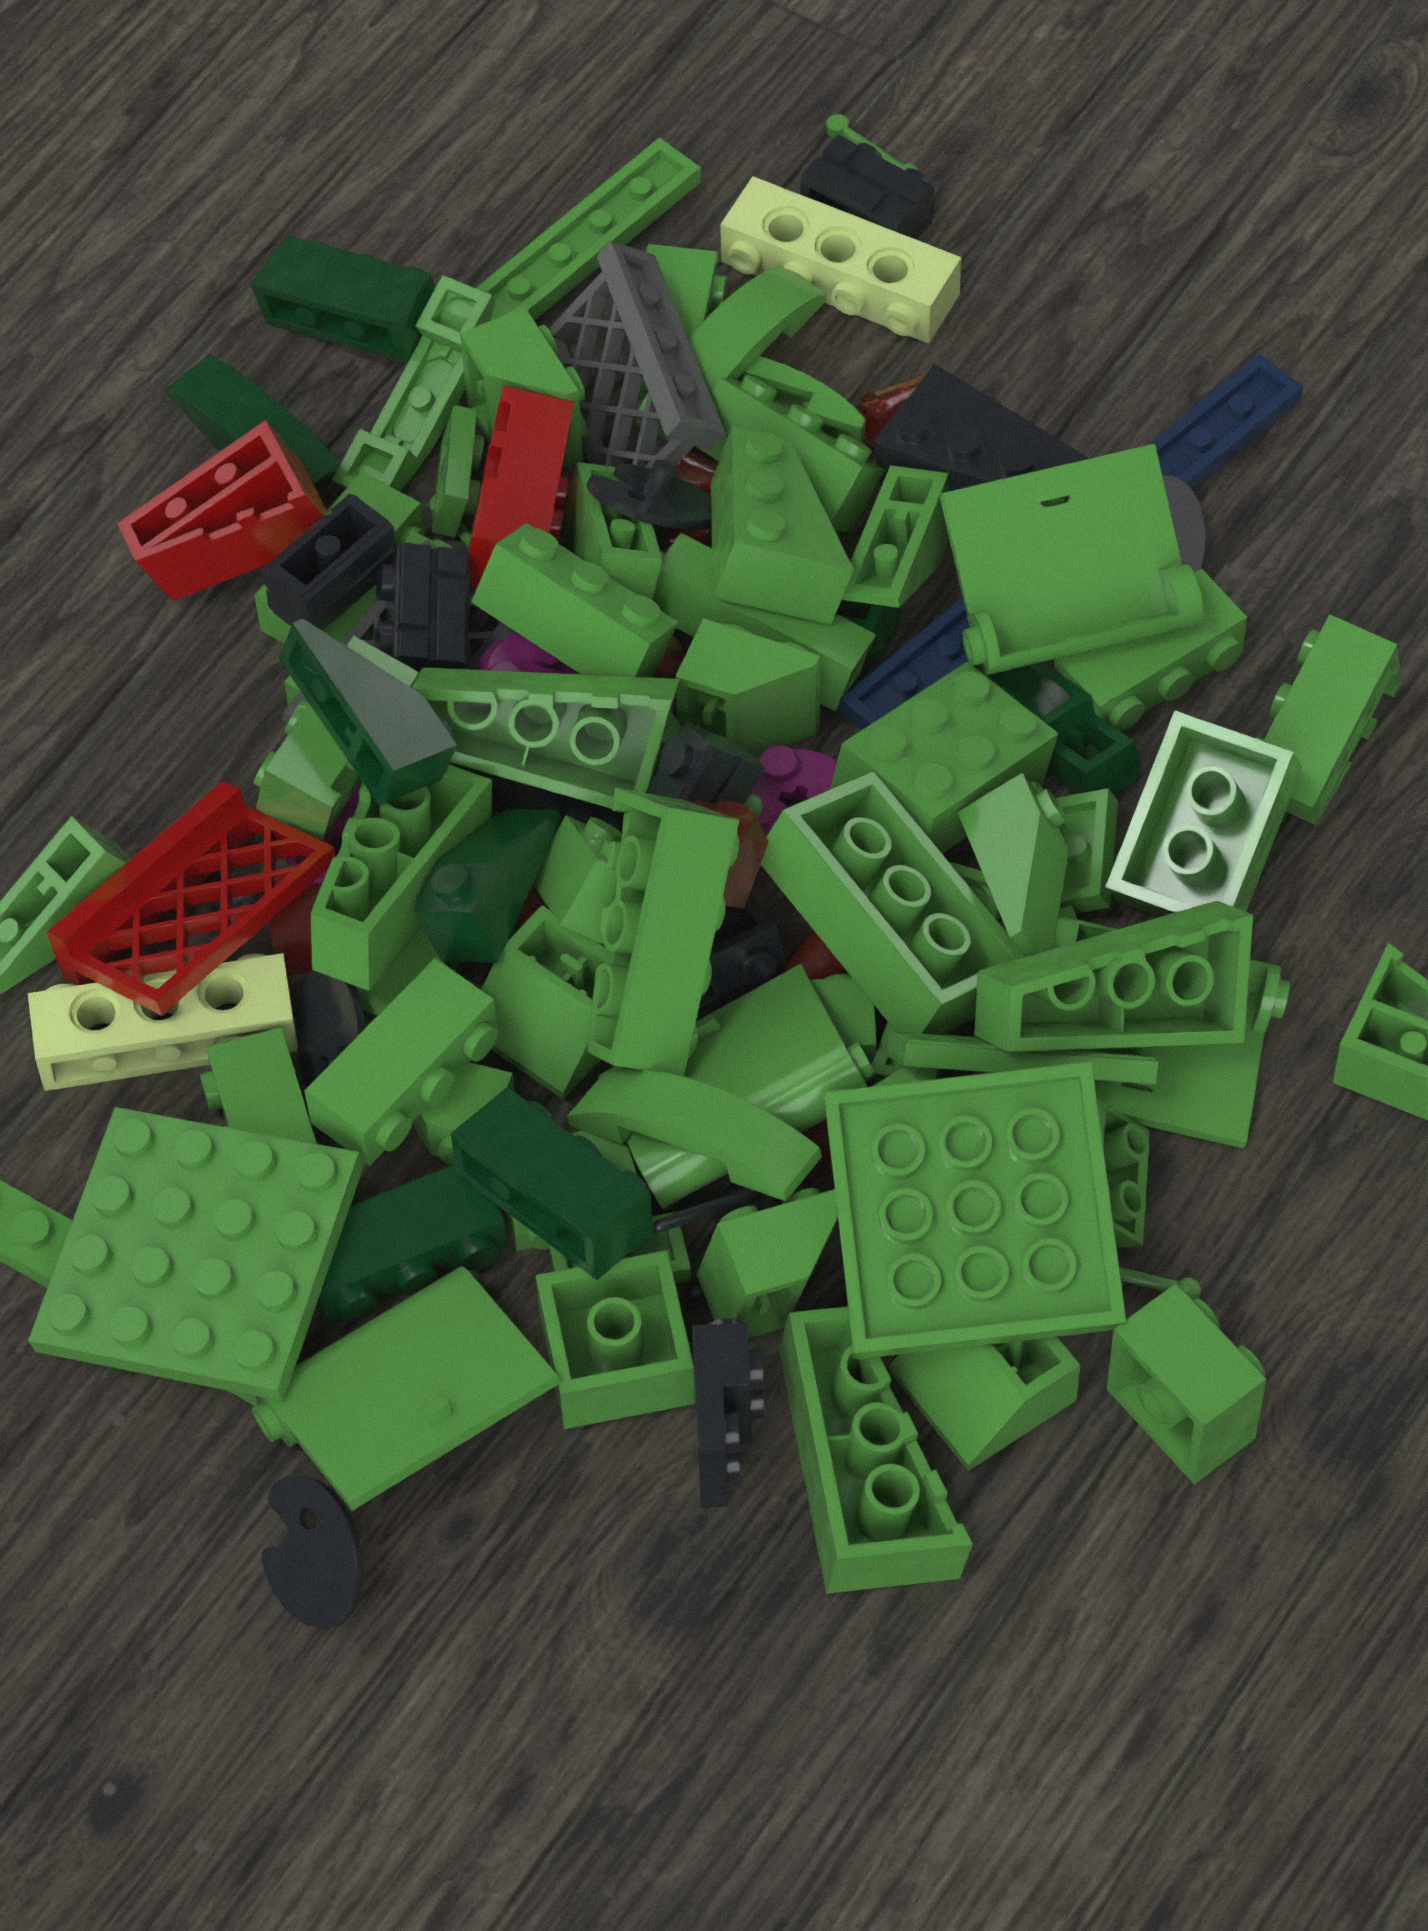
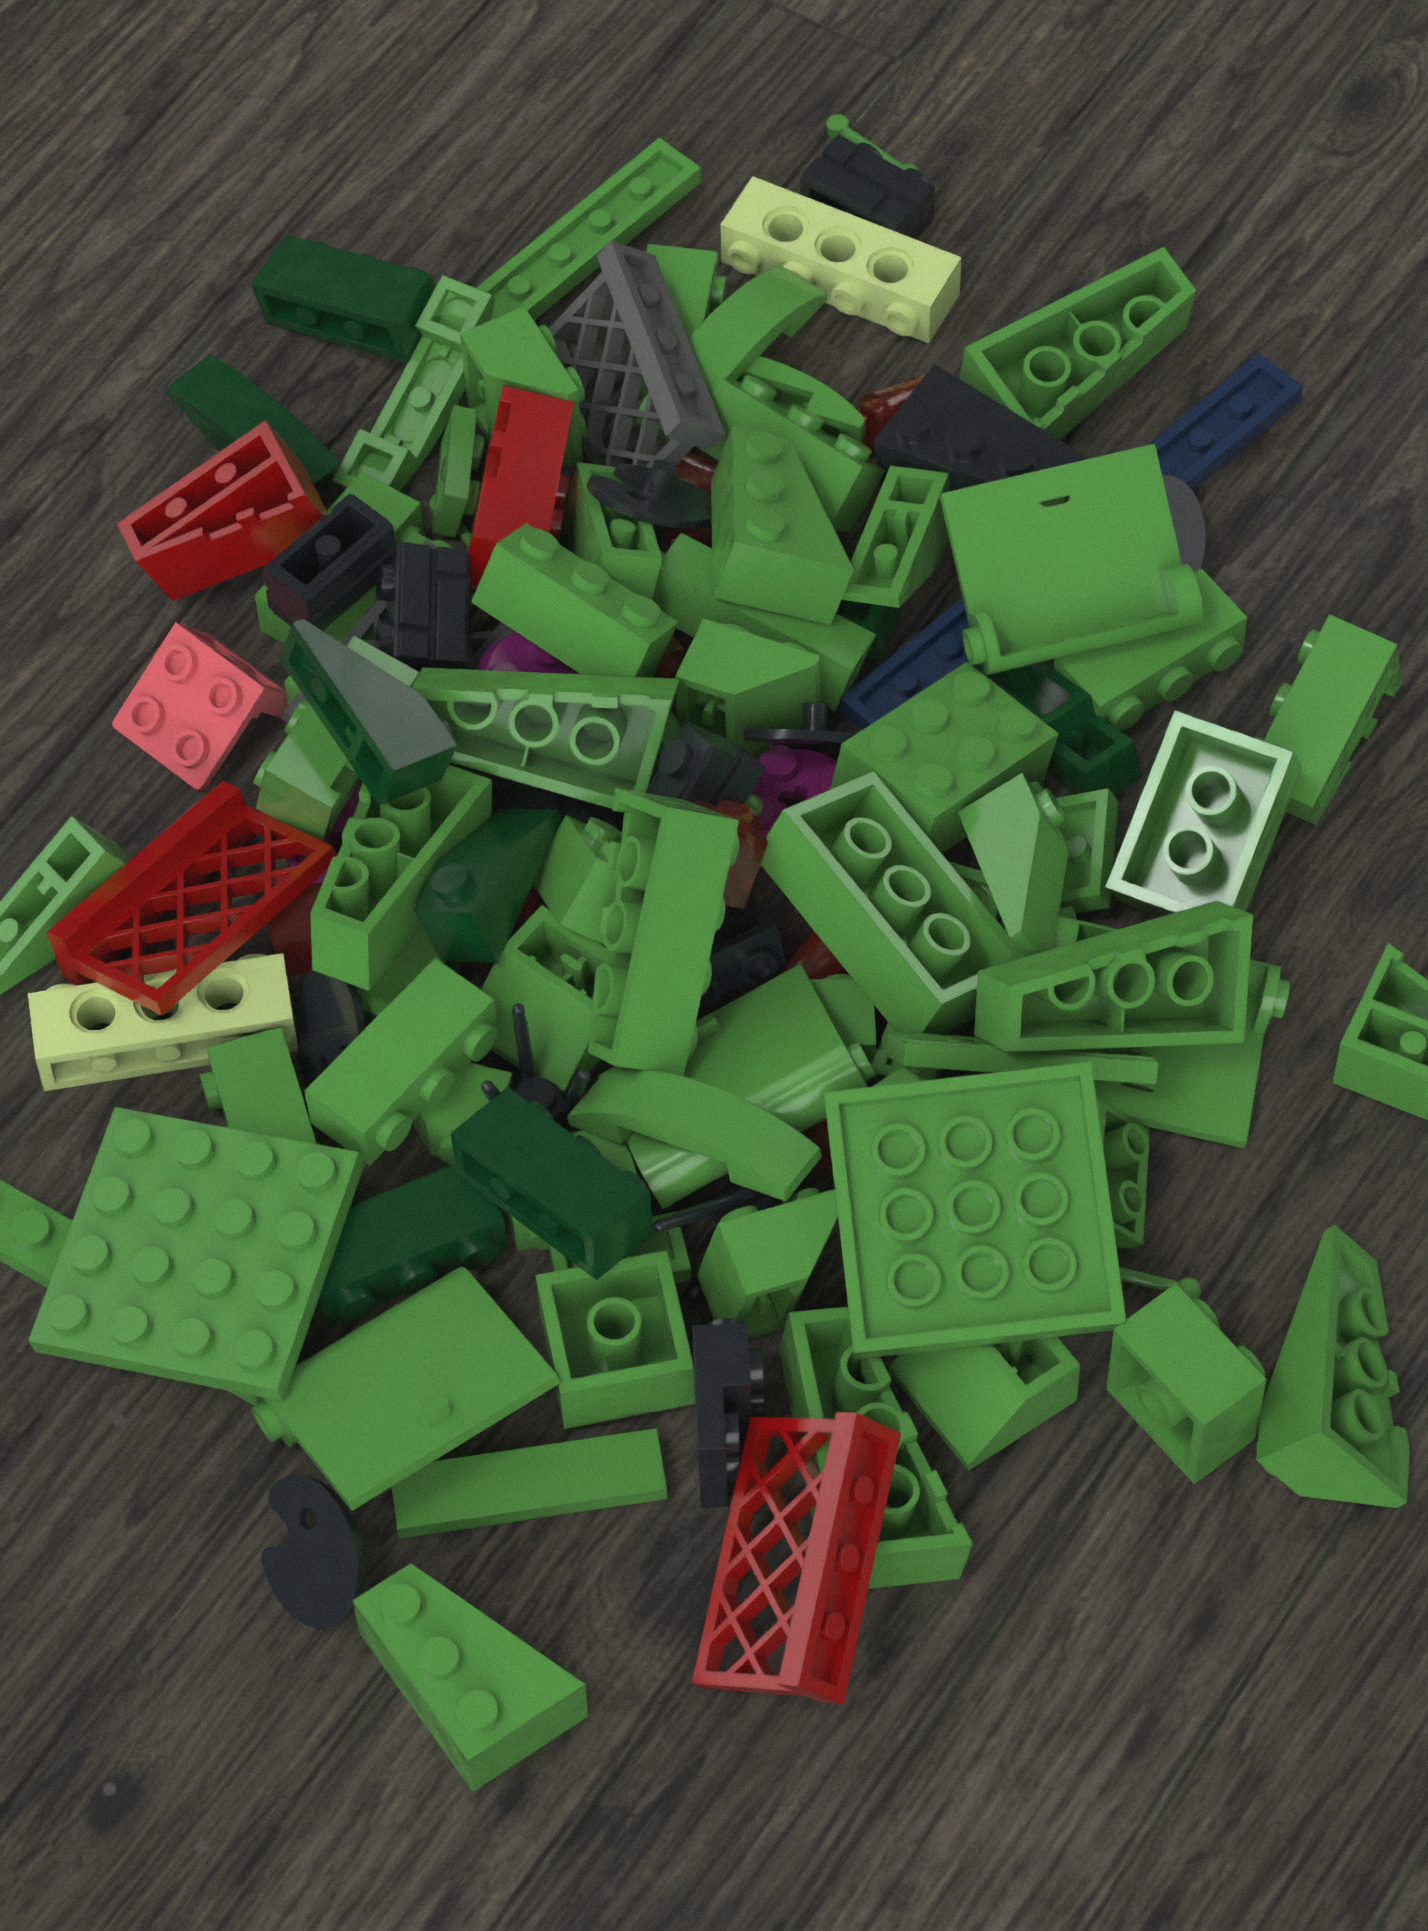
none -> coral bracket [112,622,288,791]
none -> bright green wedge [353,1563,589,1792]
none -> bright green tile [392,1428,668,1539]
none -> black plant [481,1003,590,1127]
none -> red fence [692,1412,901,1704]
none -> black piece [744,703,856,751]
none -> bright green wedge [959,247,1196,440]
none -> bright green wedge [1256,1225,1410,1508]

